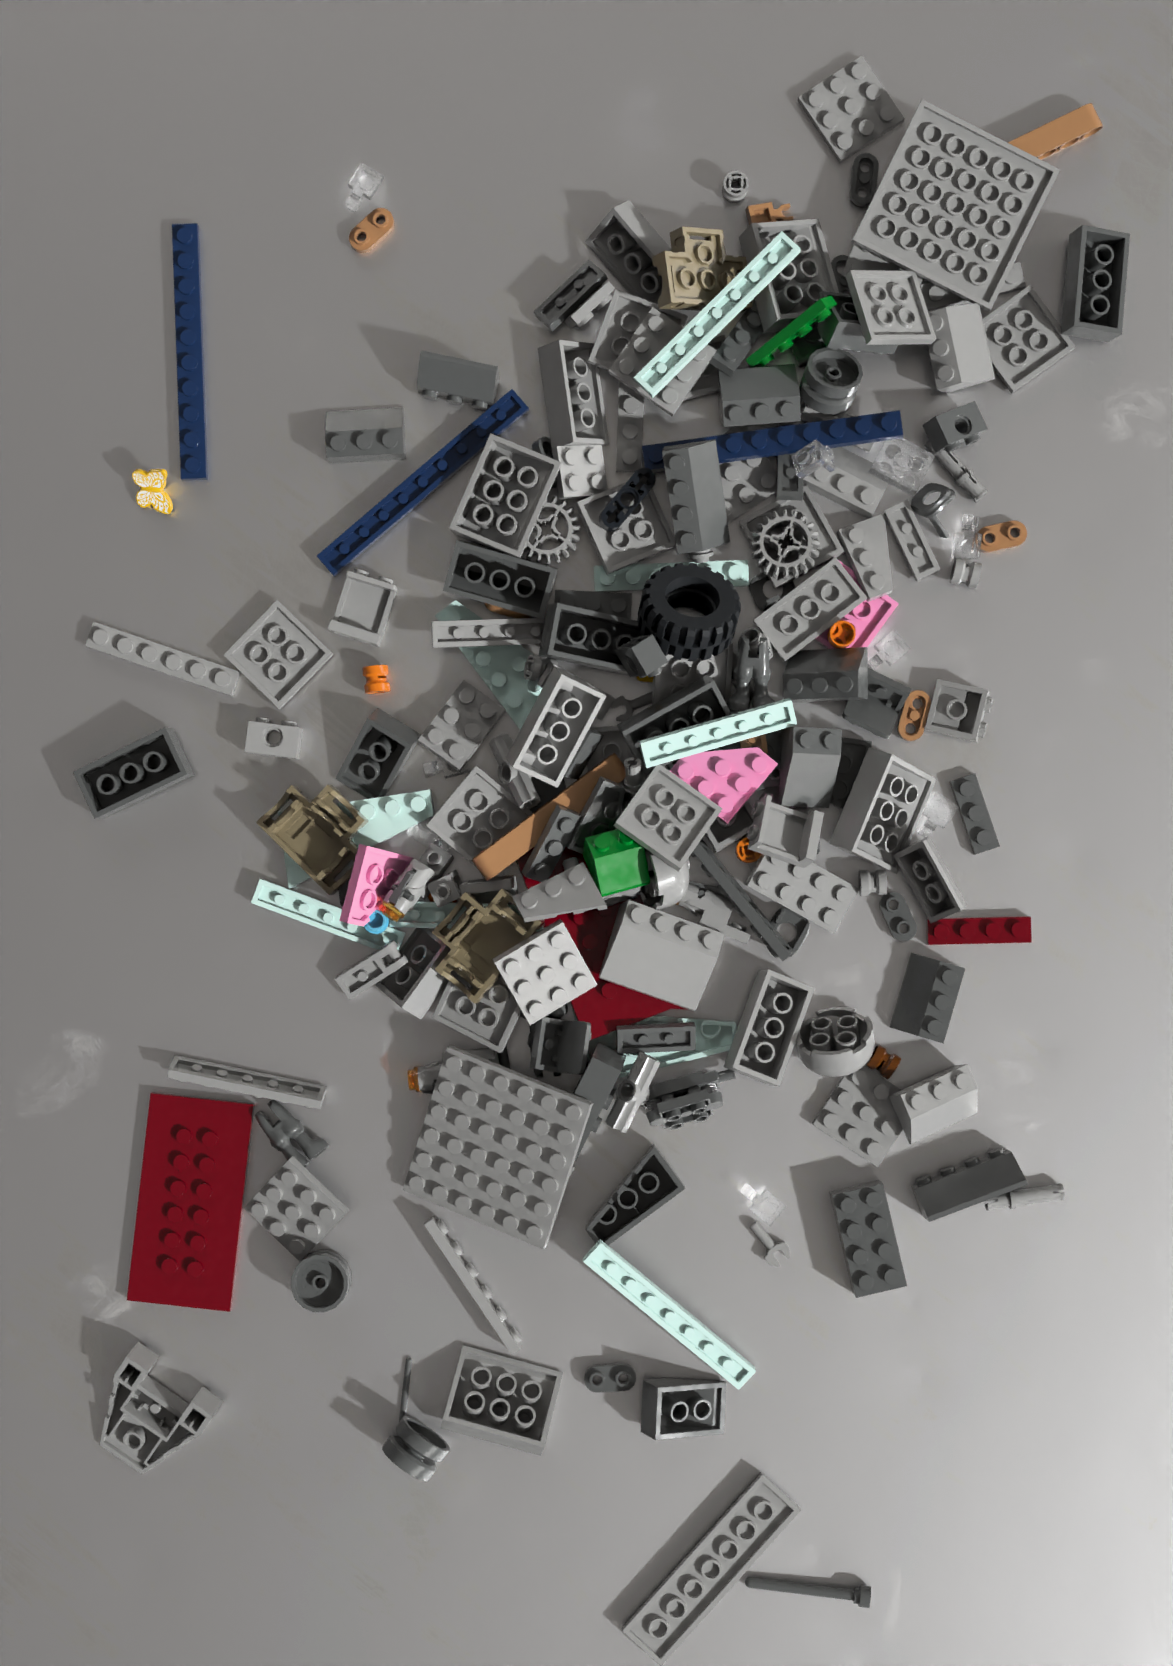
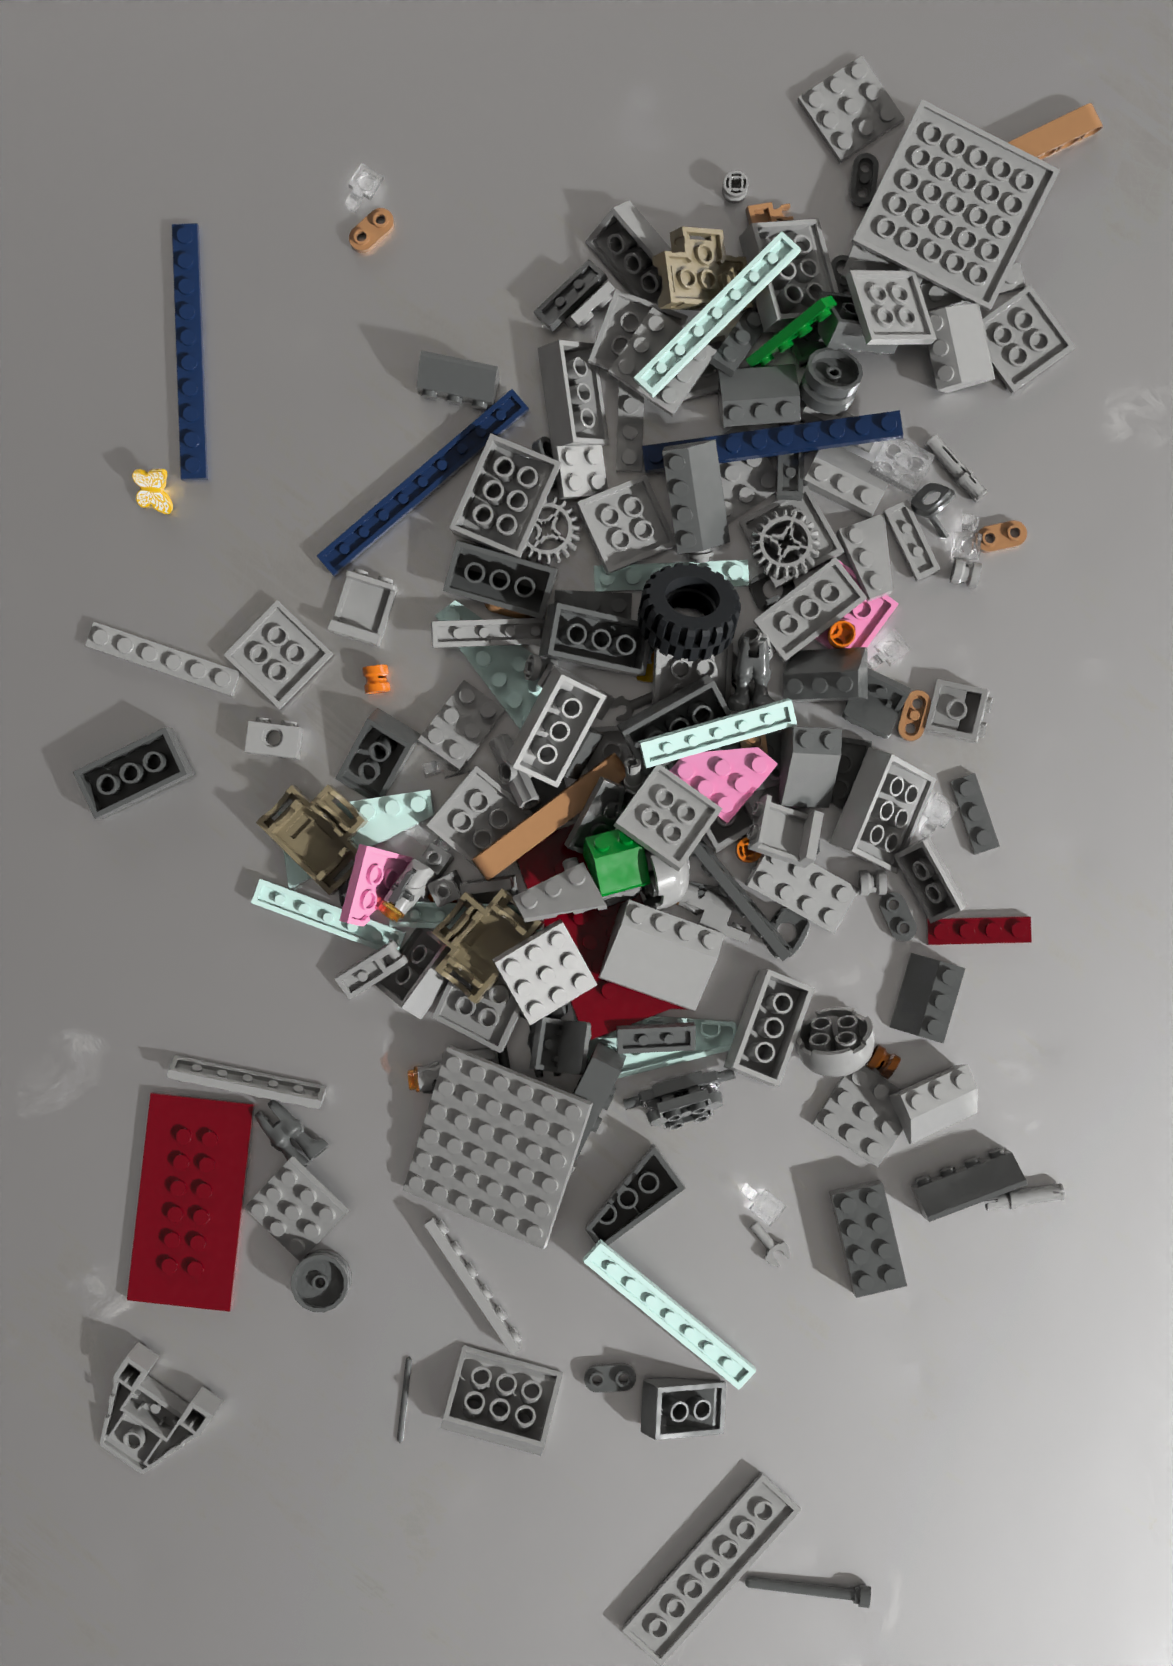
dark grey slope [325,407,406,463] -> none
medium azure plate [364,909,389,934] -> none
dark grey wheel [382,1416,450,1482] -> none
dark grey plate [521,805,582,882] -> none
black beam [599,468,656,531] -> none
light grey piece [605,1052,661,1133] -> none
dark grey brick [614,634,668,679] -> none
clear bracket [791,440,835,479] -> none
dark grey brick [922,401,988,453] -> none
dark grey brick [1061,225,1130,343] -> none

